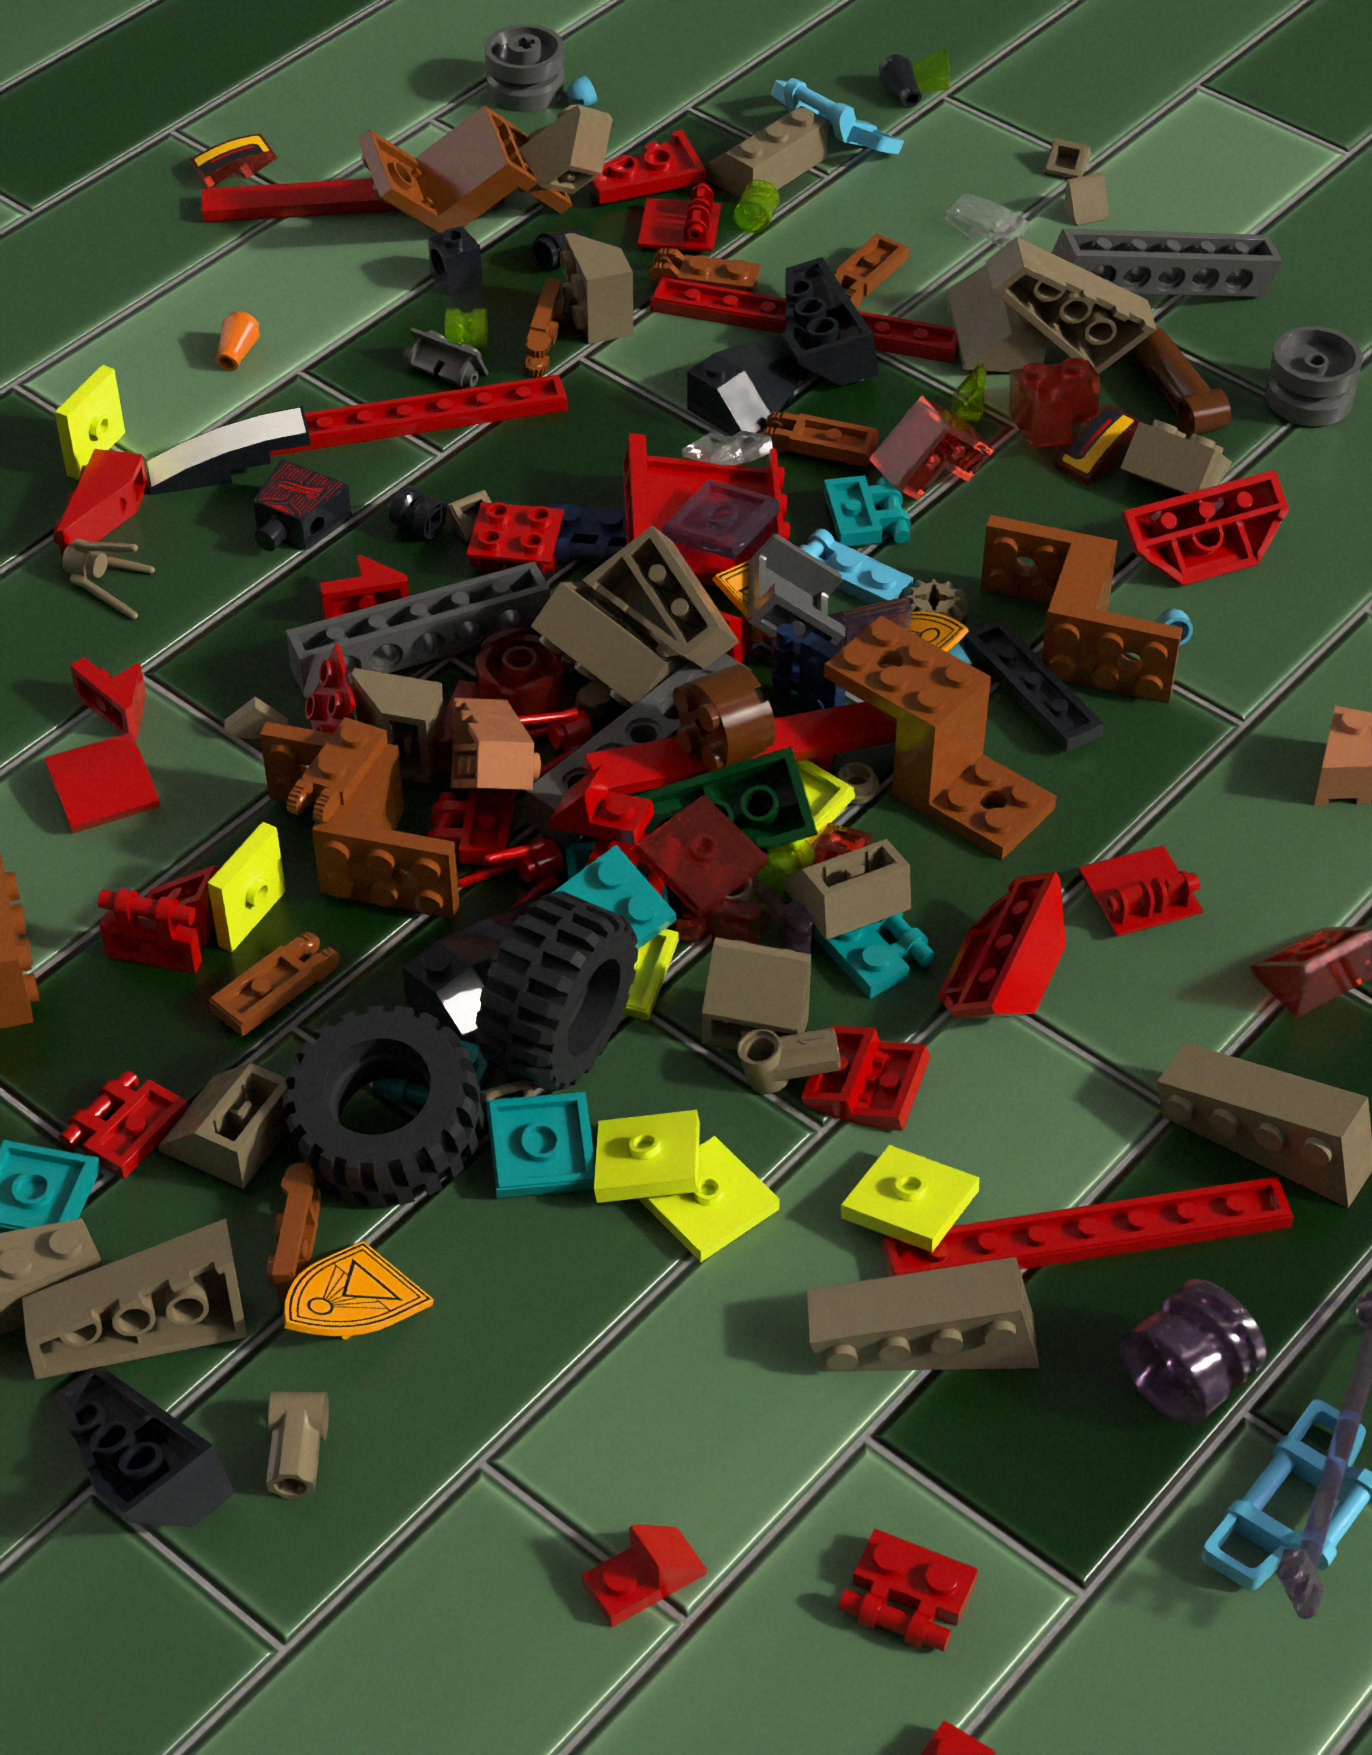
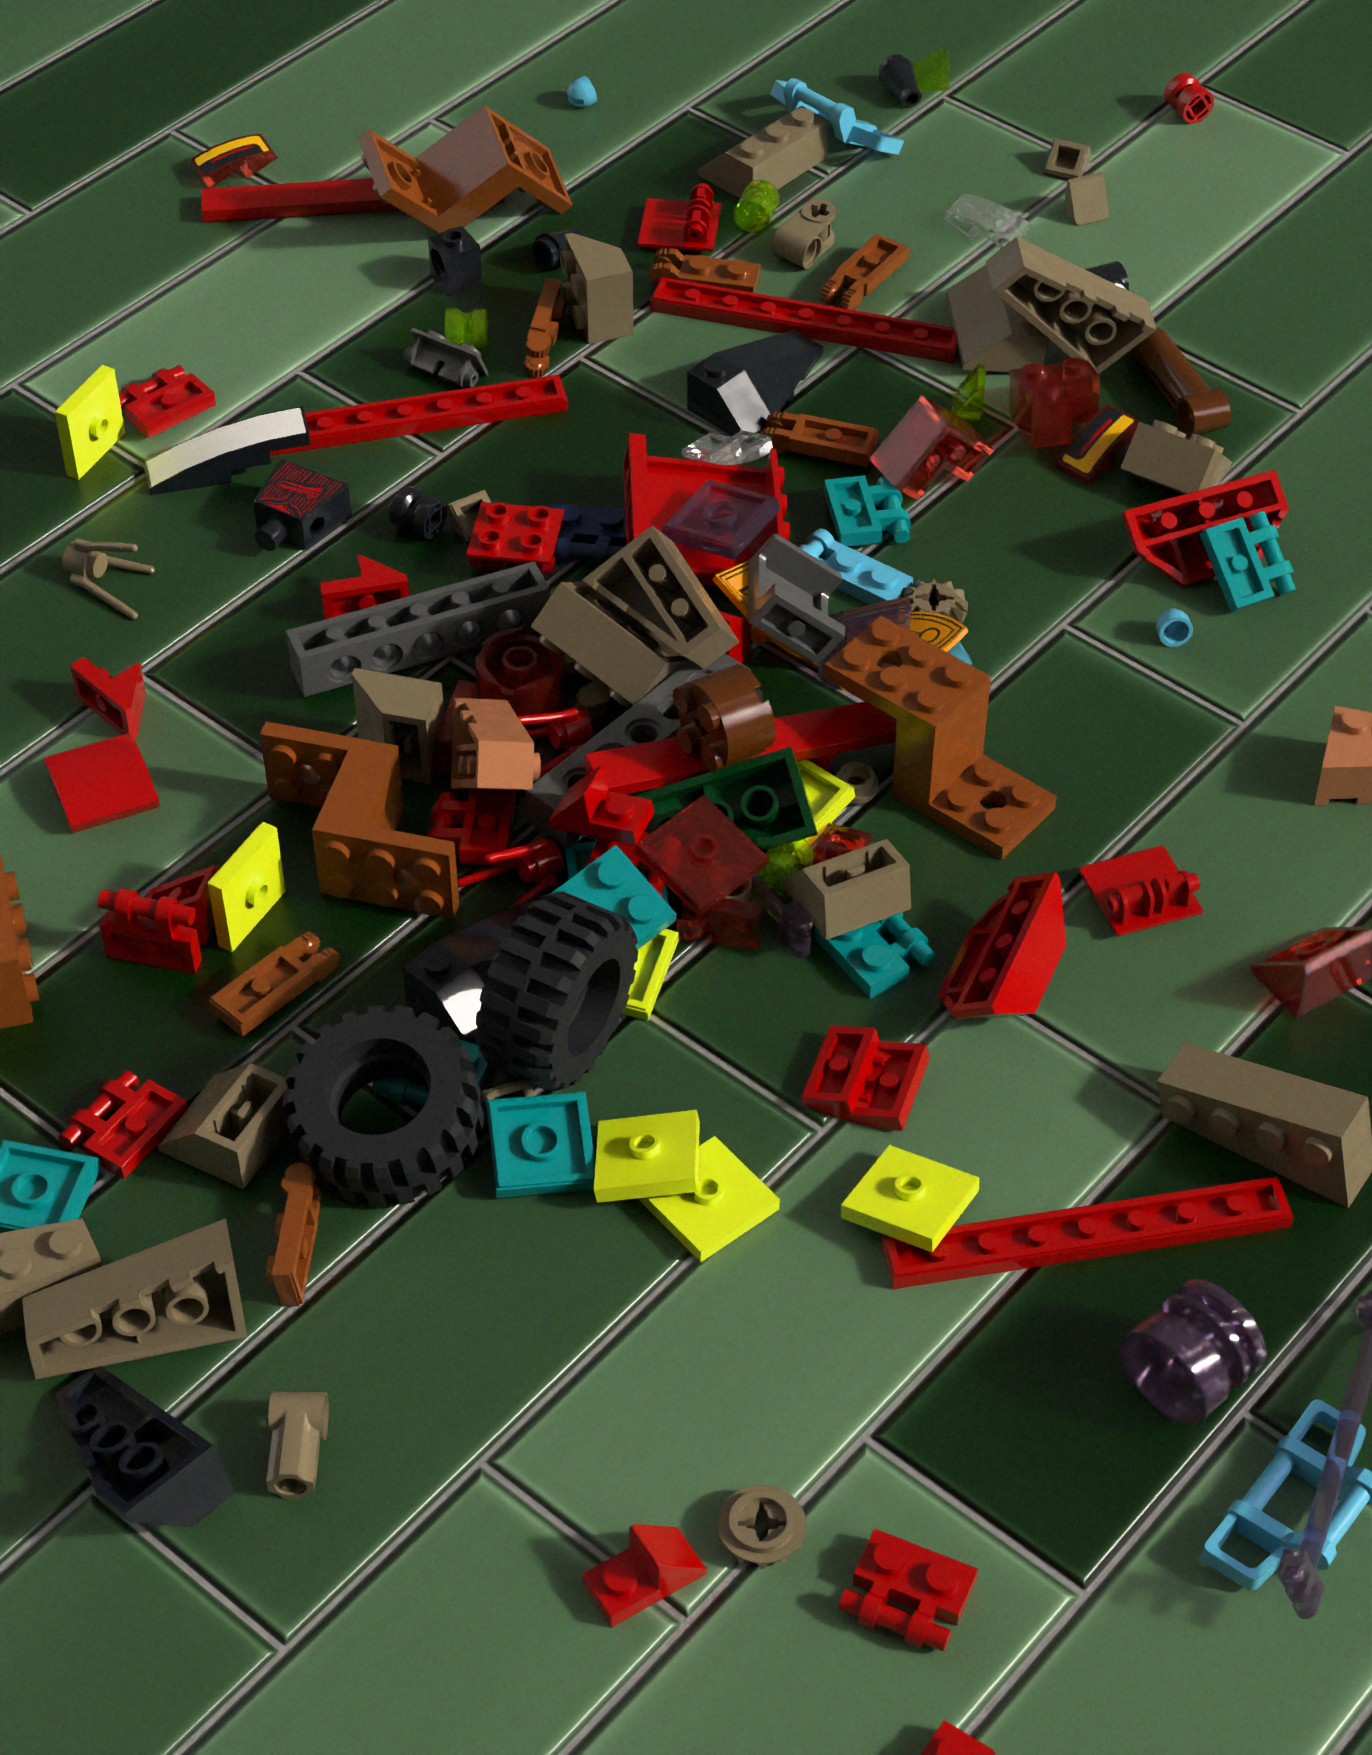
red slope [54,449,148,557] -> none
orange cone [215,311,260,371] -> none
dark tan tile [224,697,288,739] -> none
light orange shield [283,1241,434,1340] -> none
dark orange hinge [286,717,388,824] -> none
red hinge [305,643,356,734] -> none
dark grey wheel [484,24,566,112] -> none
dark tan slope [519,104,613,194] -> none
red wing [588,129,706,204] -> none
dark tan slope [702,937,812,1050] -> none
dark tan piece [737,1028,841,1094] -> none
dark blue plate [771,624,845,712] -> none
black wedge [785,257,879,386] -> none
dark tan wedge [807,1257,1039,1372] -> none
black plate [964,618,1104,753] -> none
dark orange bracket [980,515,1183,703] -> none
dark grey brick [1052,228,1283,297] -> none
dark grey wheel [1265,326,1363,426] -> none
none -> red plate [119,365,216,439]
none -> dark tan gear [717,1485,806,1570]
none -> dark tan piece [771,199,836,269]
none -> red wheel [1164,73,1214,124]
none -> teal plate [1199,511,1296,613]

